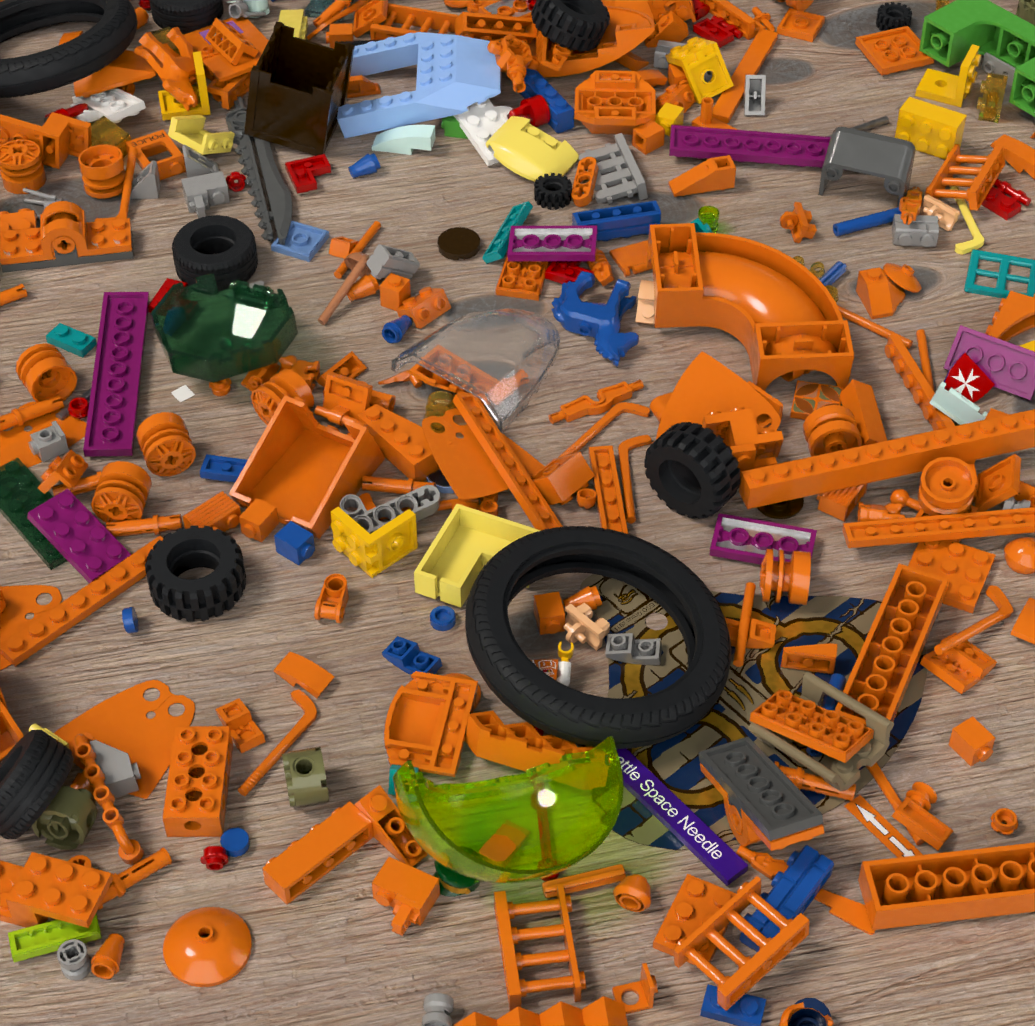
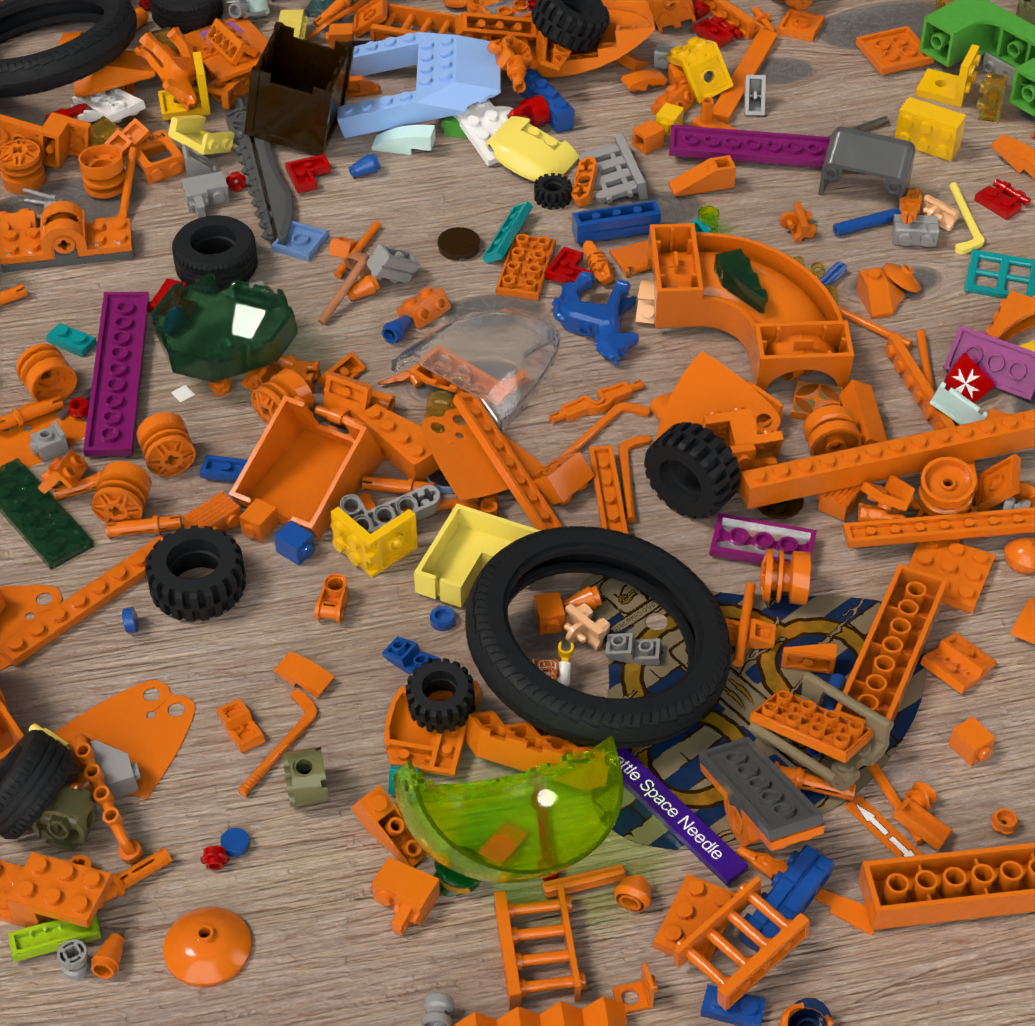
magenta piece [27,489,131,583] -> none
light grey slope [130,160,161,199] -> none
orange brick [163,726,233,837] -> none
orange brick [262,801,374,905] -> none
orange brick [379,273,411,311] -> none
magenta piece [507,226,598,262] -> none
orange piece [574,70,656,135] -> none
orange hinge [577,488,597,509] -> none
orange slope [644,11,689,48] -> none
black tyre [876,2,912,31] -> none
orange fence [925,144,1005,211] -> none
orange piece [934,585,1014,655] -> none
none -> orange slope [104,118,151,156]
none -> black tyre [406,658,475,733]
none -> clear green slope [714,249,768,313]
none -> orange bracket [860,474,915,511]

